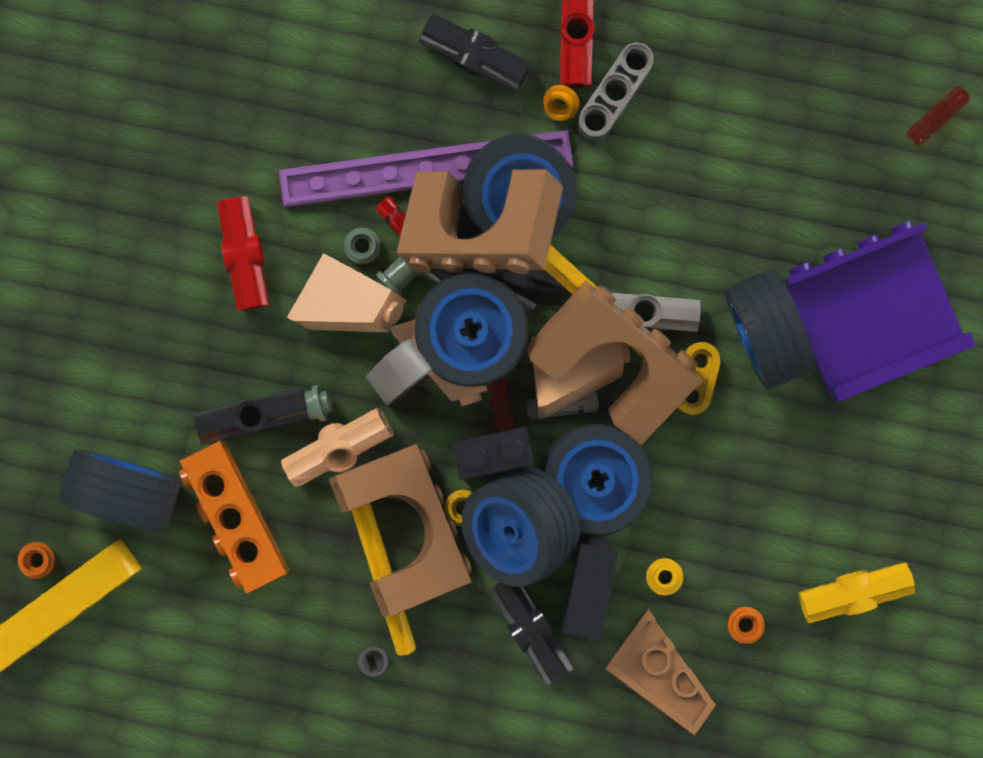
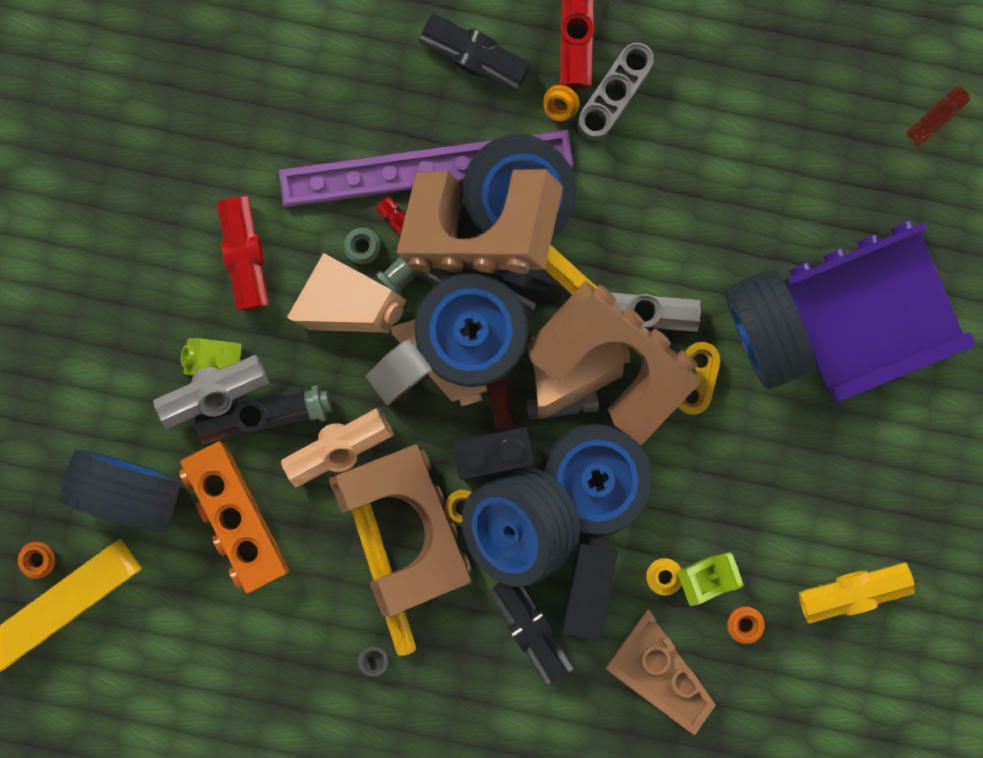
none -> light grey piece [153,354,269,429]
none -> lime bracket [181,338,242,376]
none -> lime bracket [677,552,743,606]

